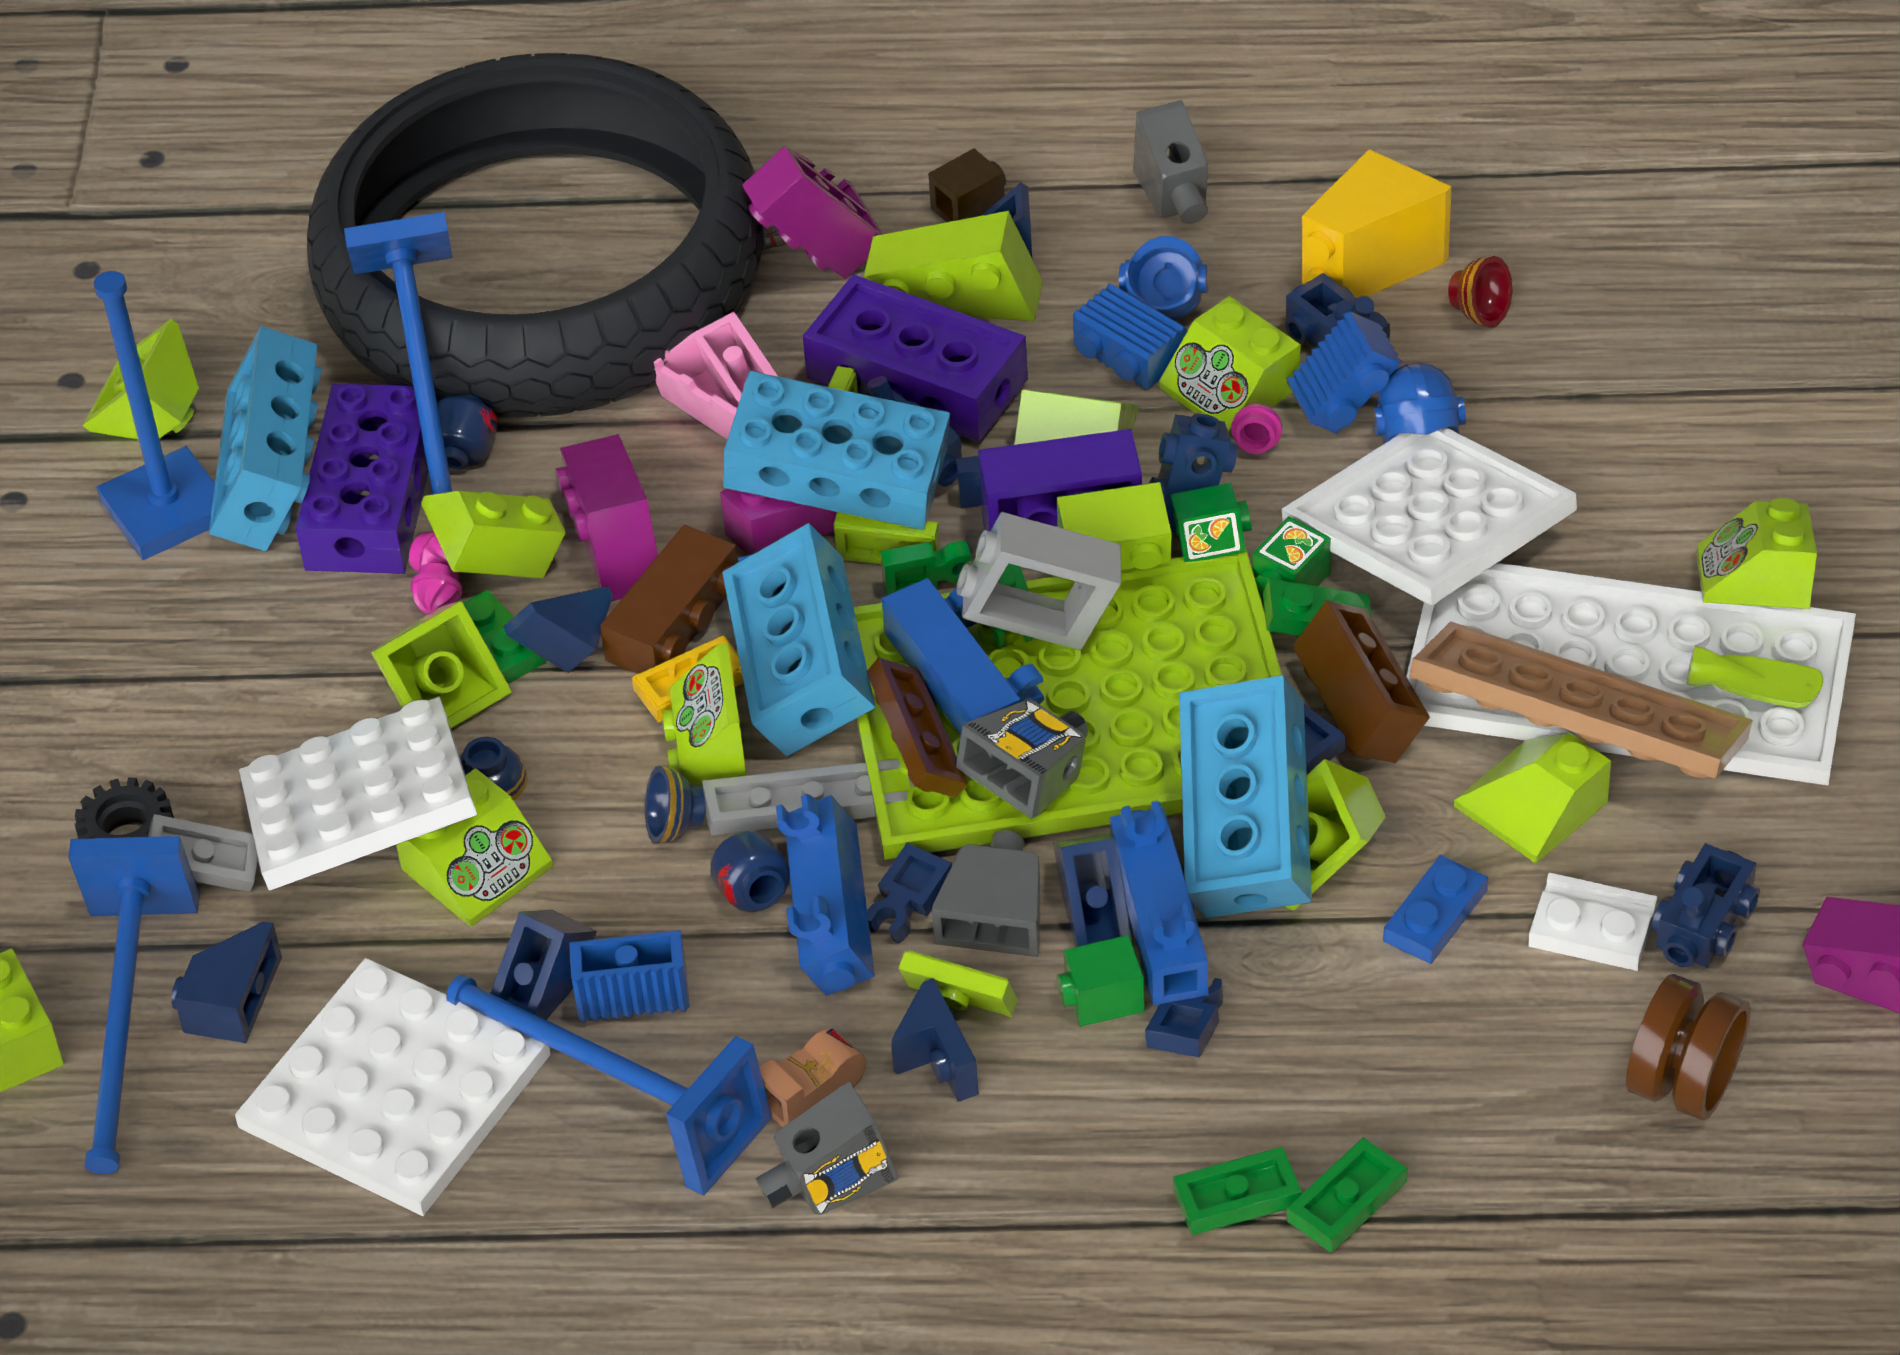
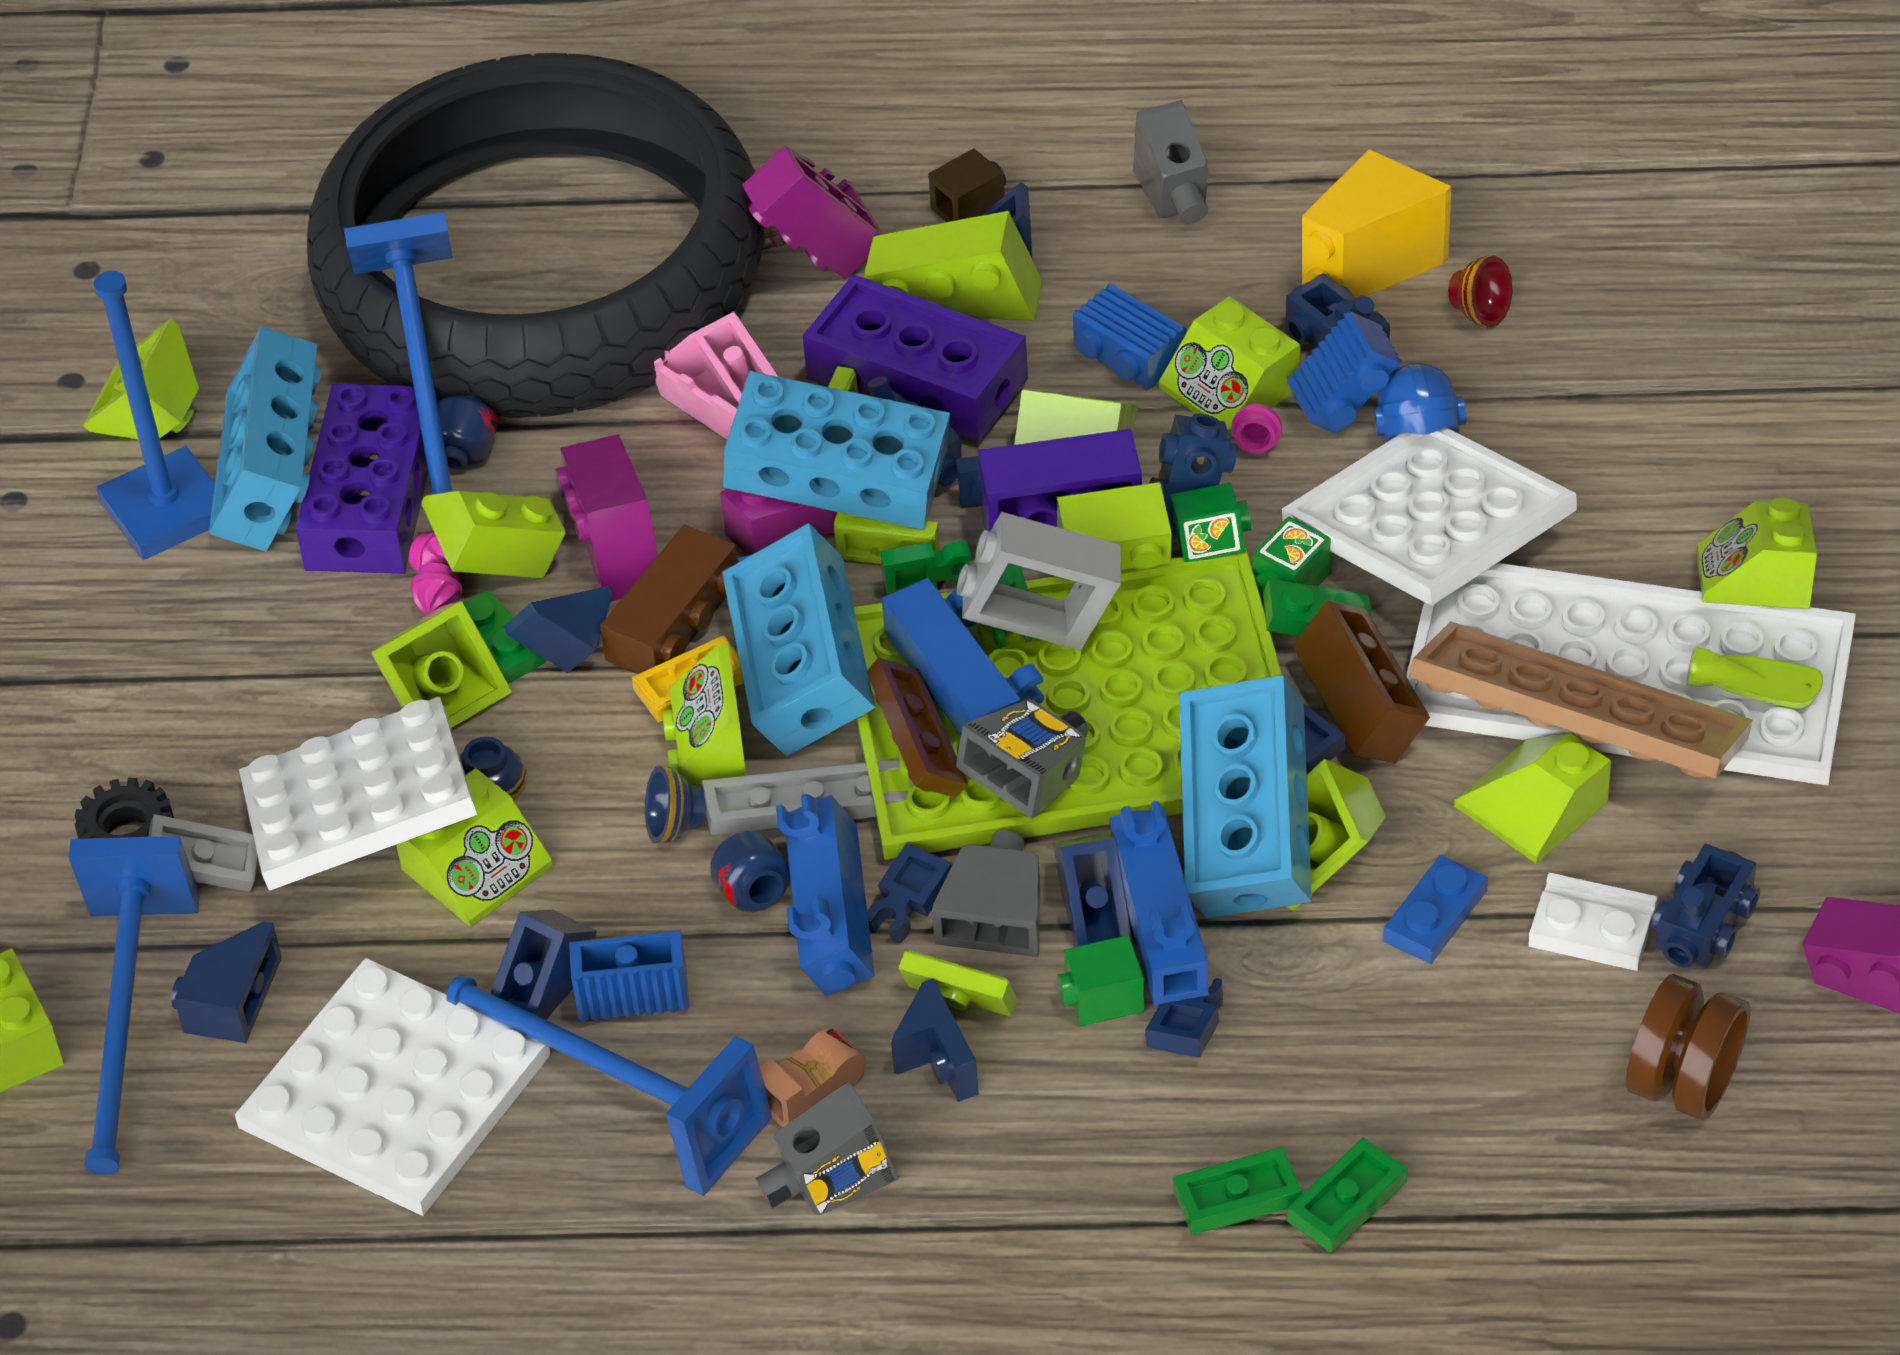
blue cap [1119,236,1209,321] -> none

